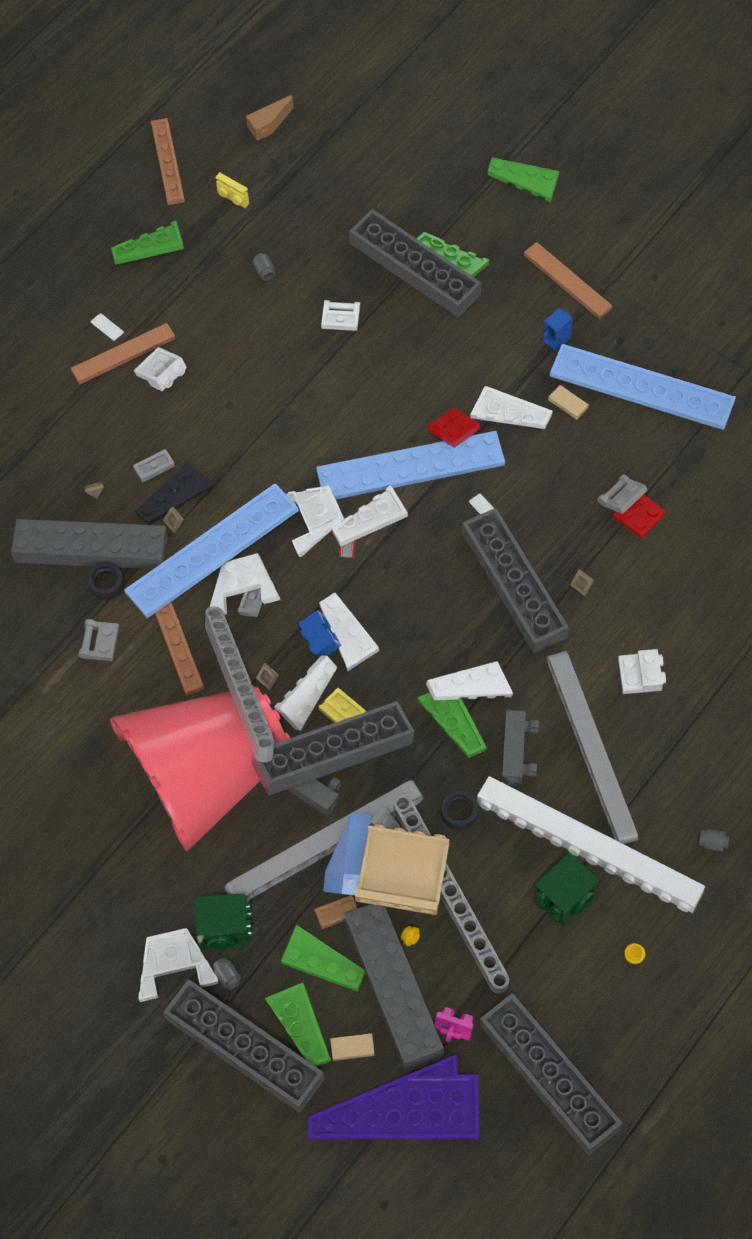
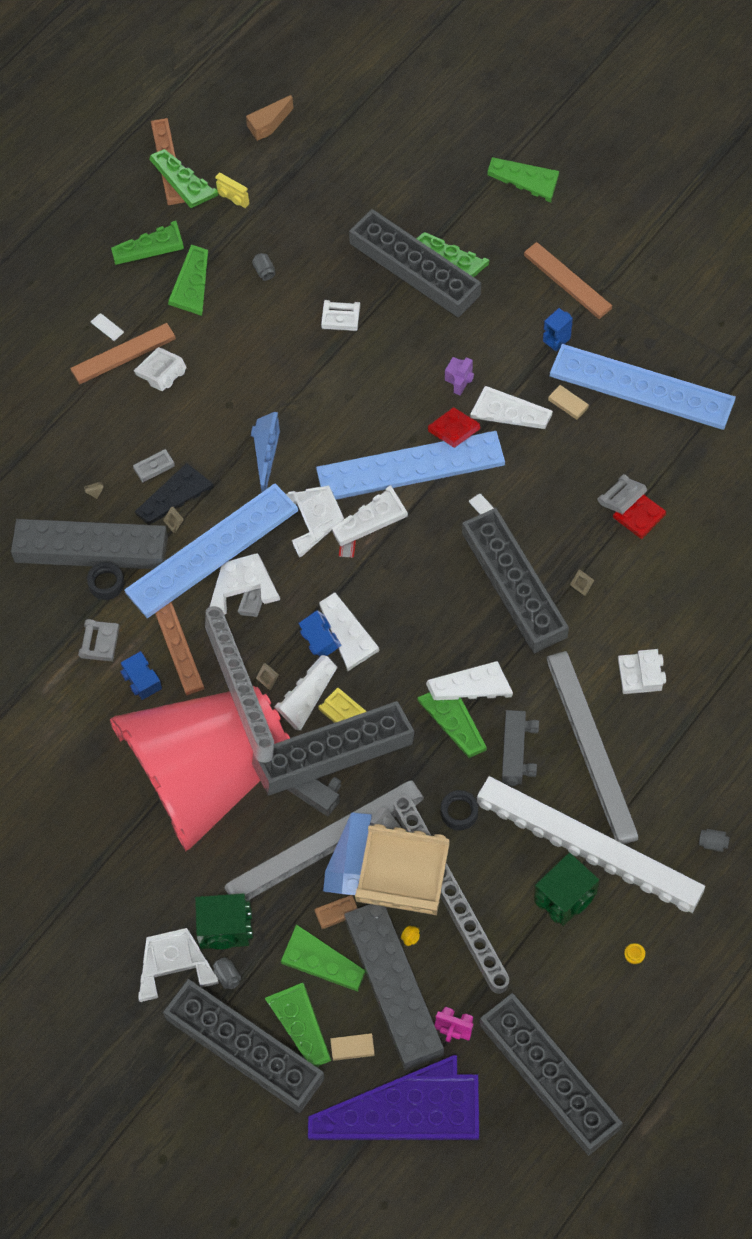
none -> blue brick [120,651,162,700]
none -> bright green wing [149,149,218,208]
none -> bright green wing [168,245,208,316]
none -> medium blue wedge [251,412,280,492]
none -> medium lavender brick [445,357,474,395]

